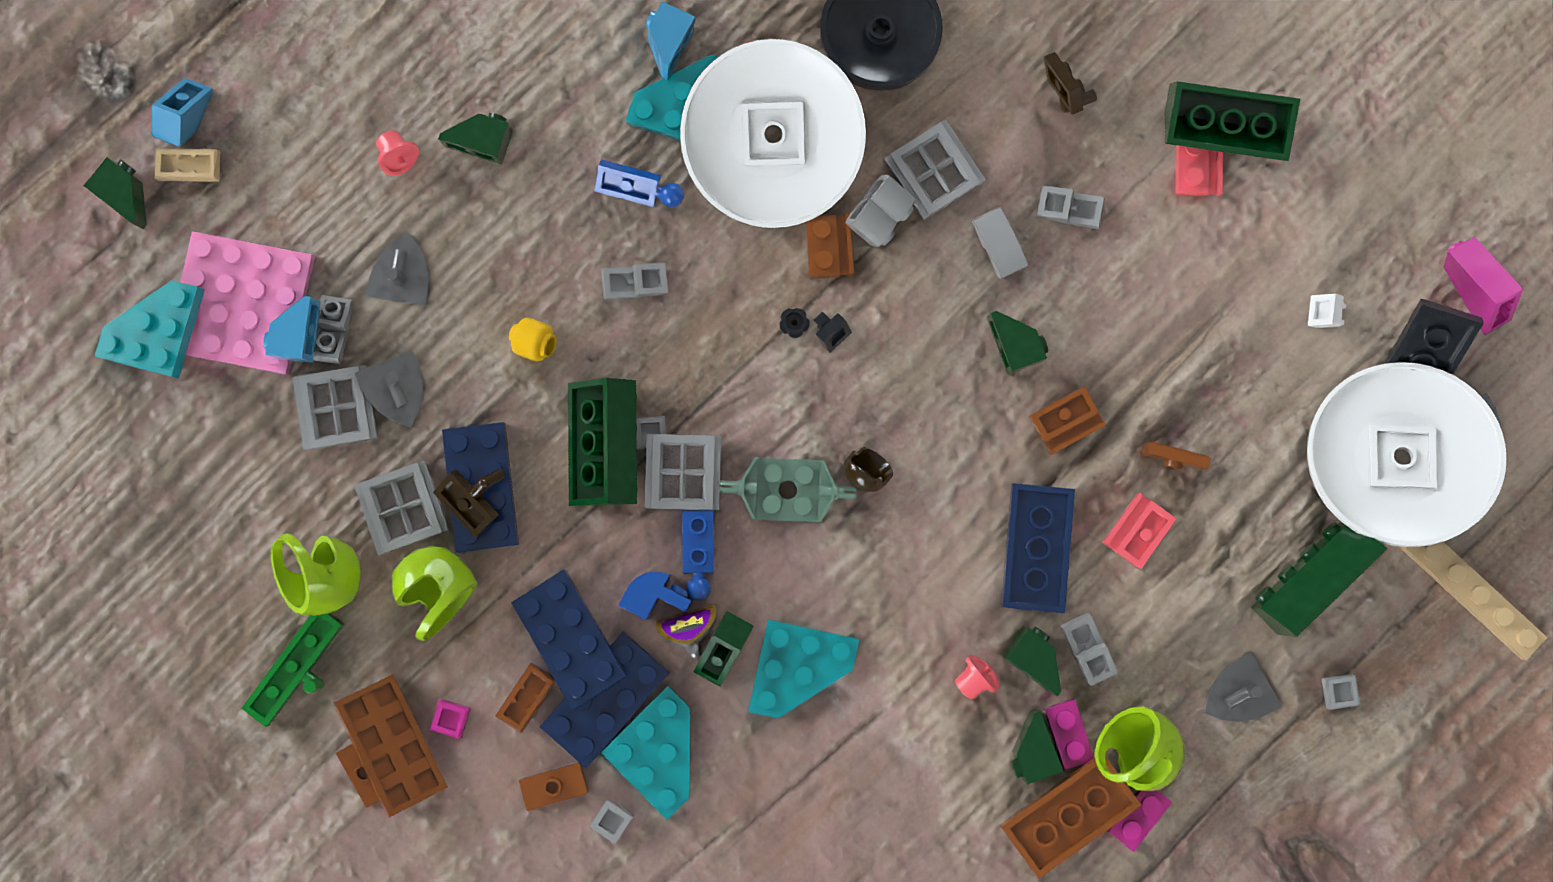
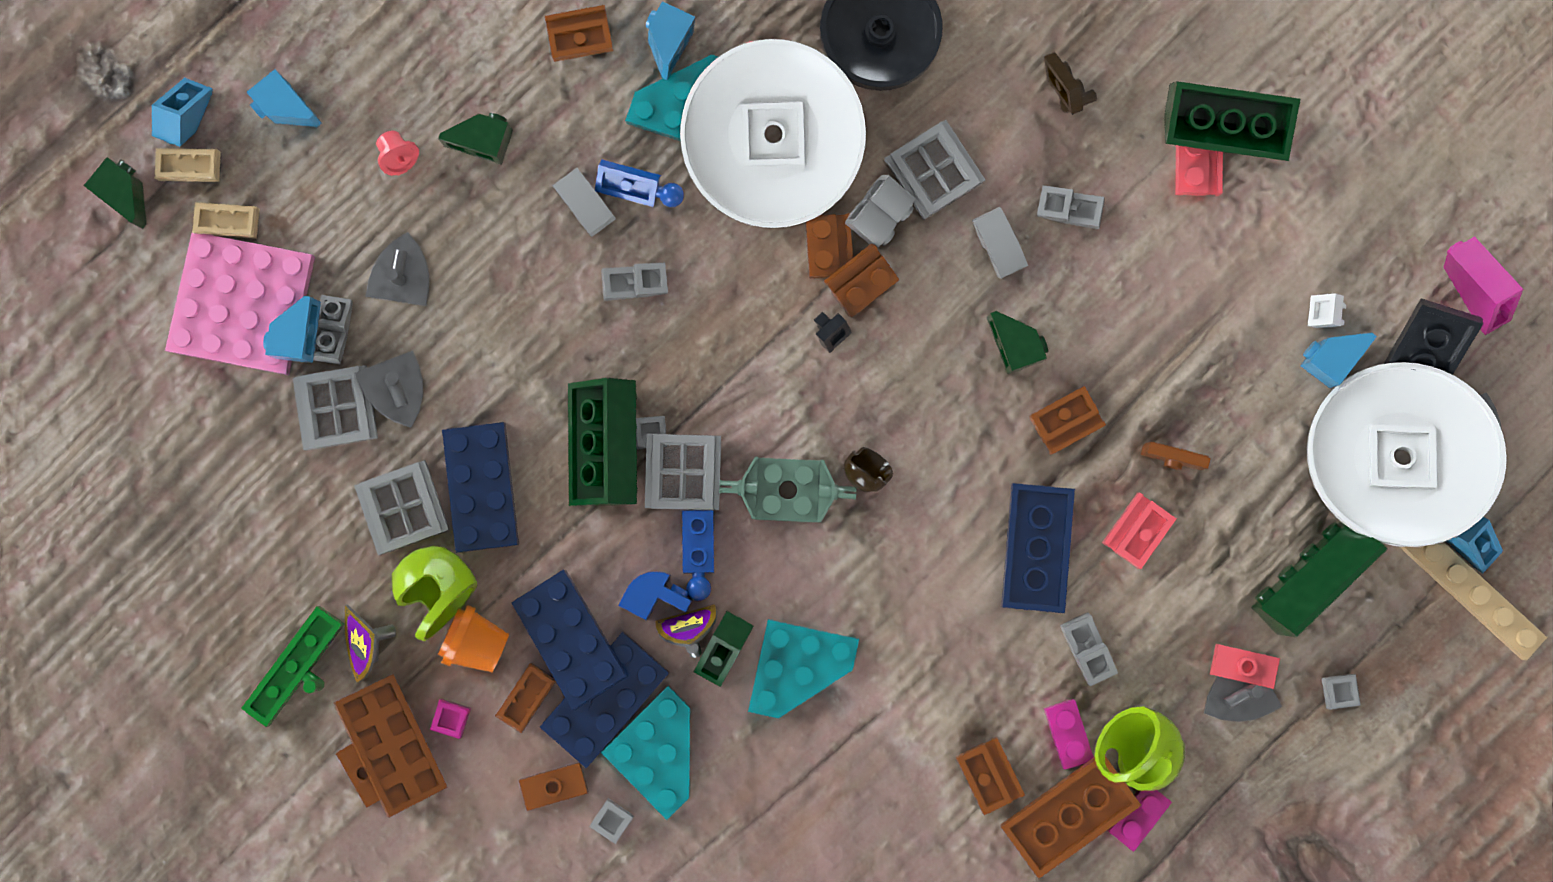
teal plate [95,280,205,379] -> none
lime piece [271,533,362,616] -> none
dark brown plate [433,469,505,538] -> none
yellow head [509,317,557,362] -> none
black plate [779,308,810,338] -> none
coral piece [955,655,999,700] -> none
dark green slope [1002,626,1061,697] -> none
dark green slope [1010,708,1063,785] -> none
none -> tan plate [192,202,260,239]
none -> dark azure slope [247,69,322,127]
none -> shield [345,605,396,683]
none -> orange piece [438,605,509,673]
none -> dark orange plate [545,5,613,62]
none -> light grey slope [552,168,616,237]
none -> dark orange plate [824,243,900,317]
none -> dark orange plate [955,737,1025,815]
none -> coral plate [1210,644,1280,689]
none -> dark azure slope [1300,333,1377,388]
none -> dark azure slope [1446,517,1503,573]

